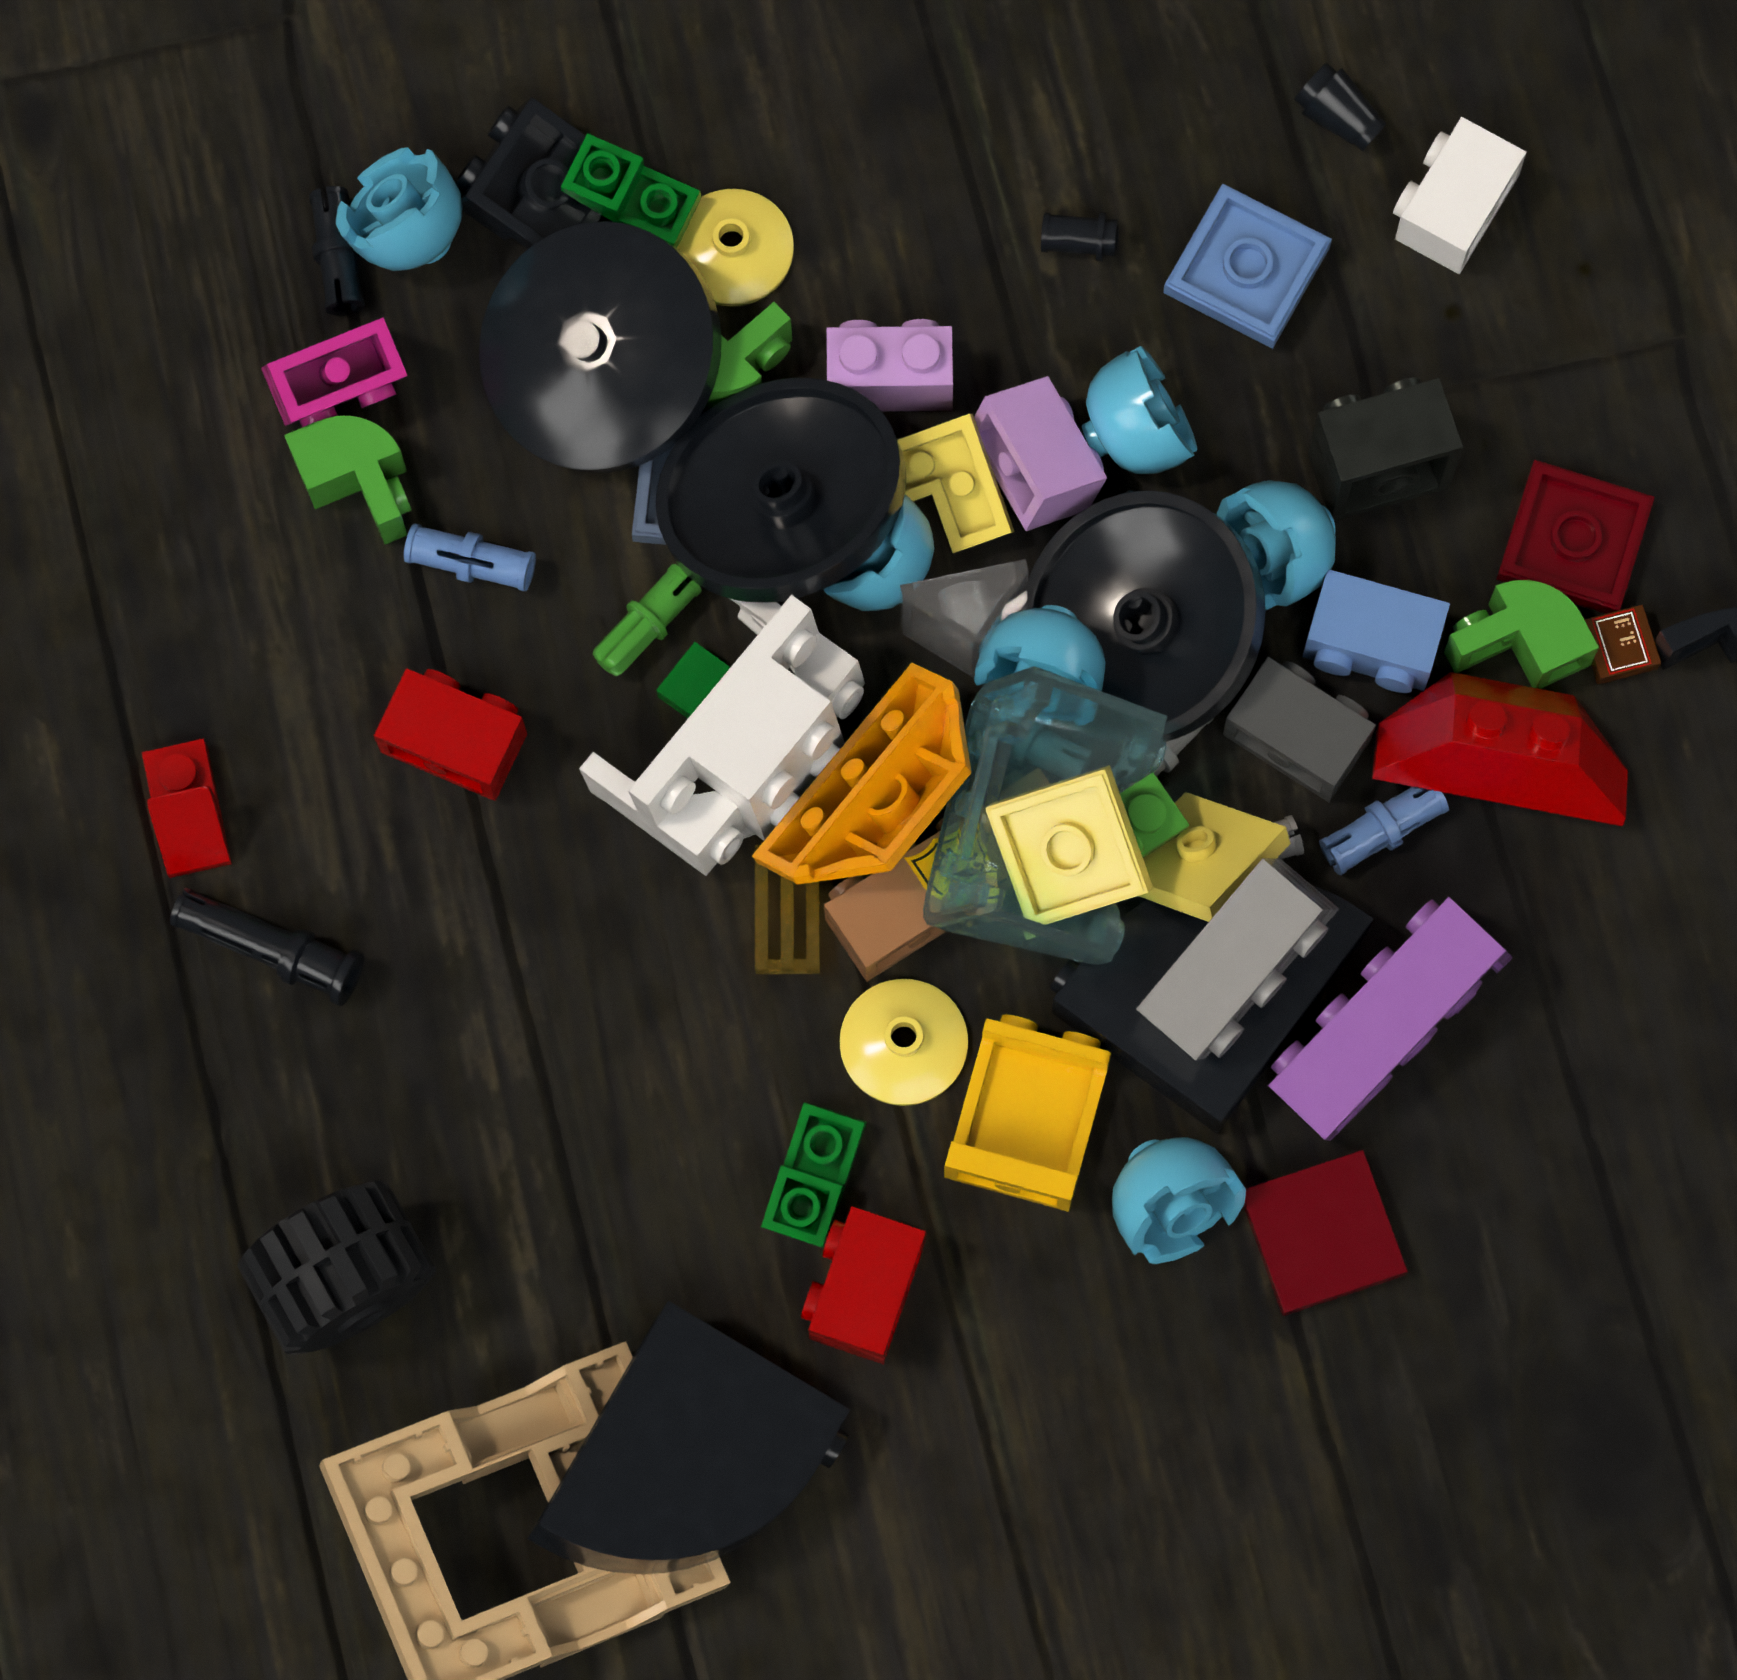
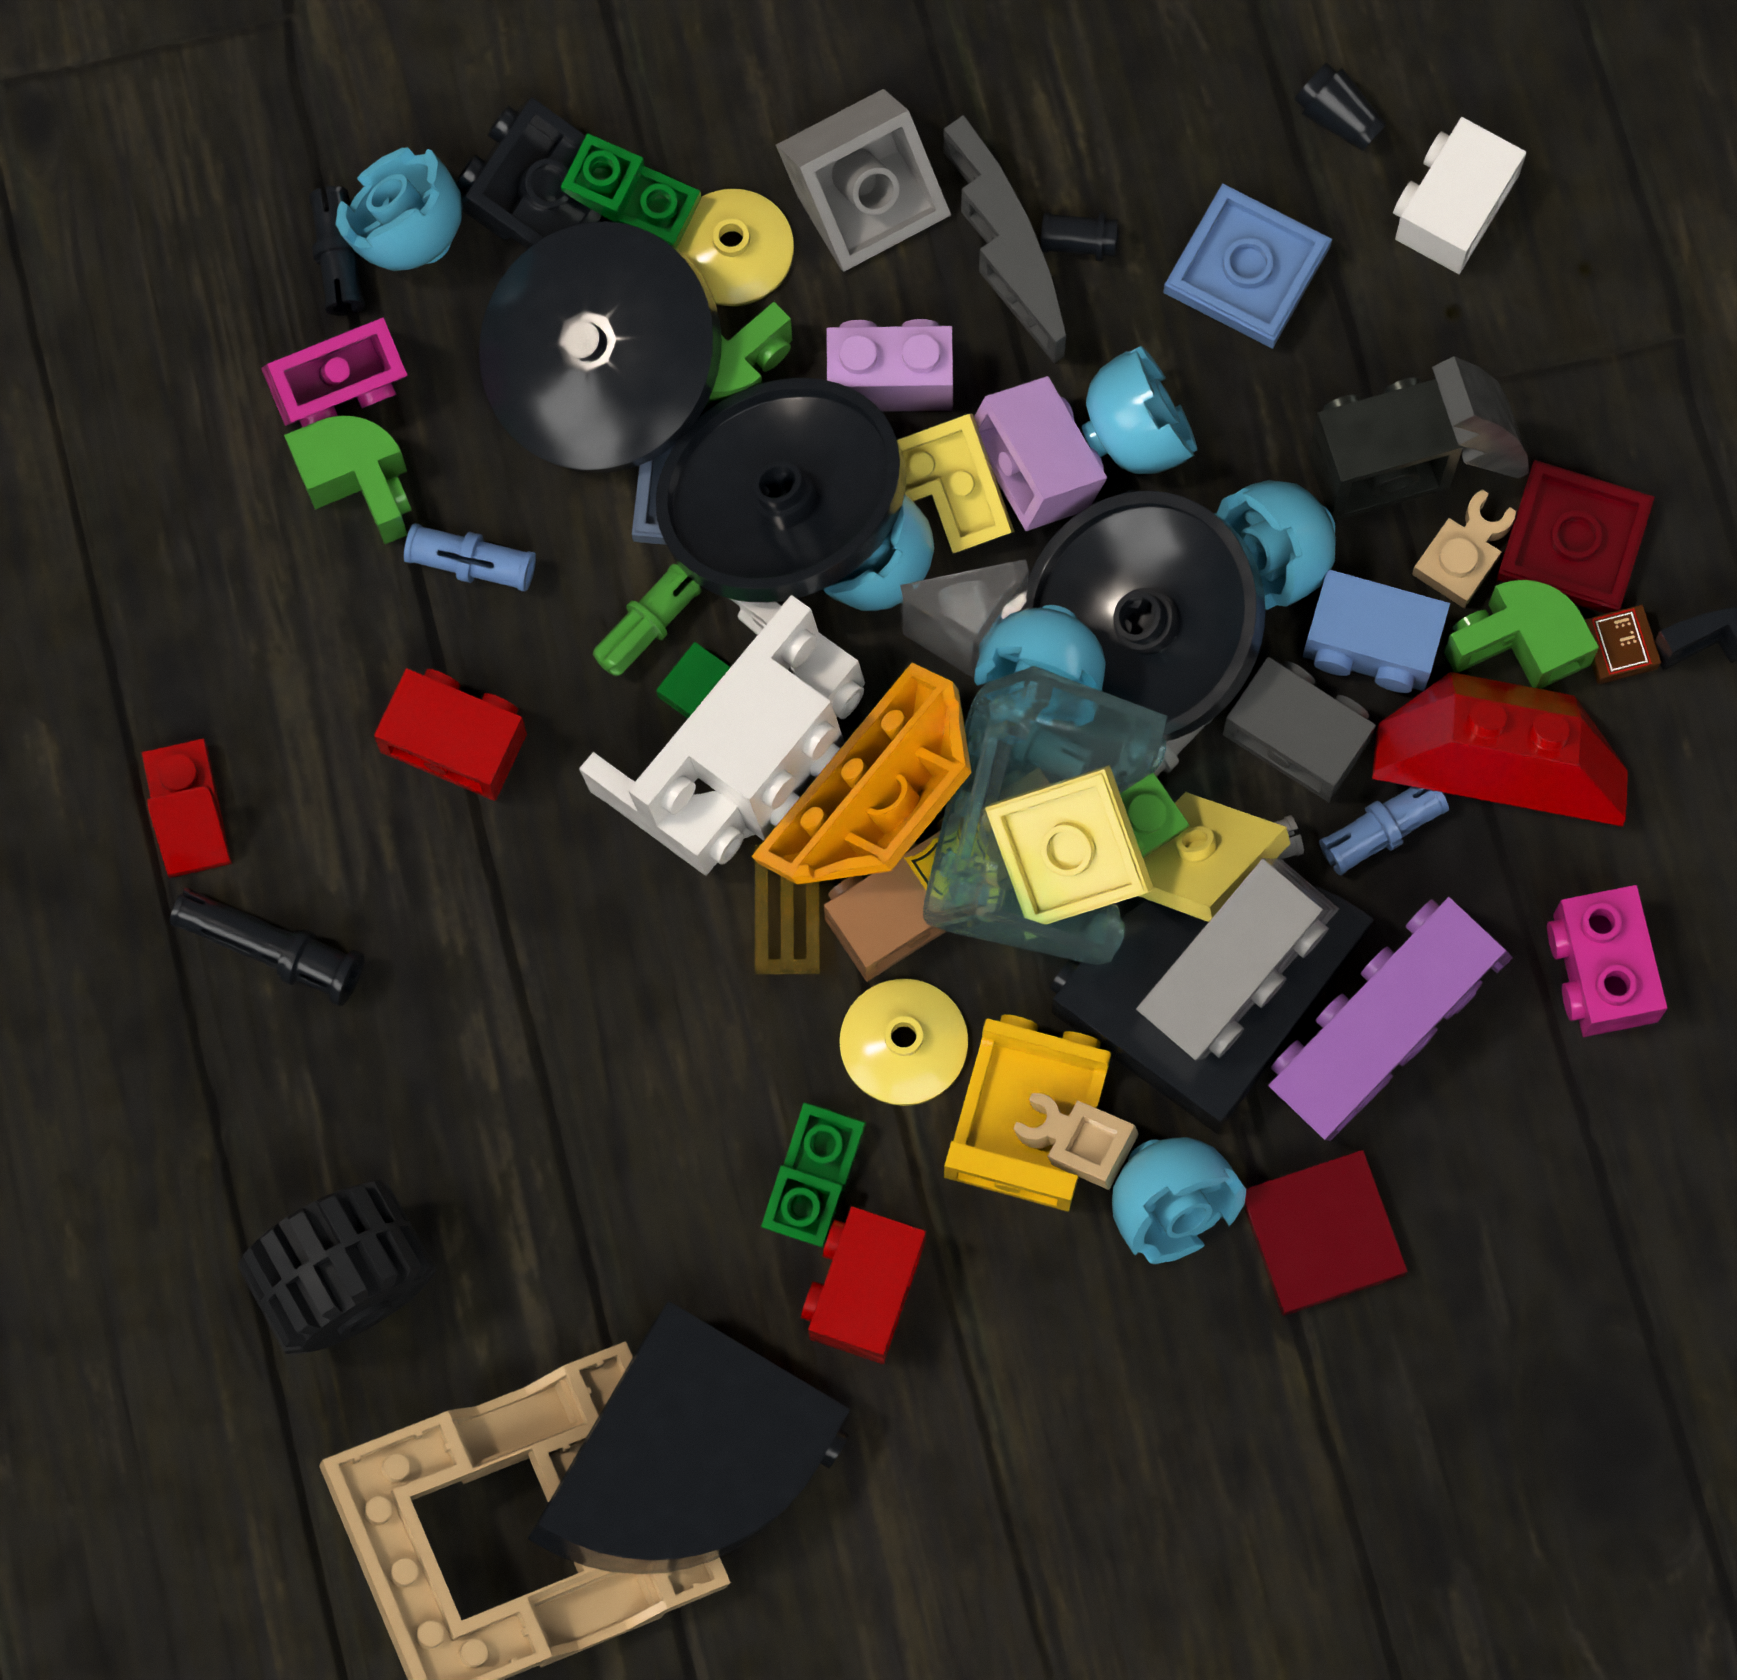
none -> light grey slope [776,89,951,271]
none -> dark grey slope [943,115,1066,364]
none -> tan plate [1013,1093,1139,1190]
none -> tan plate [1412,490,1516,609]
none -> dark grey slope [1432,356,1529,479]
none -> dark pink brick [1547,885,1668,1037]

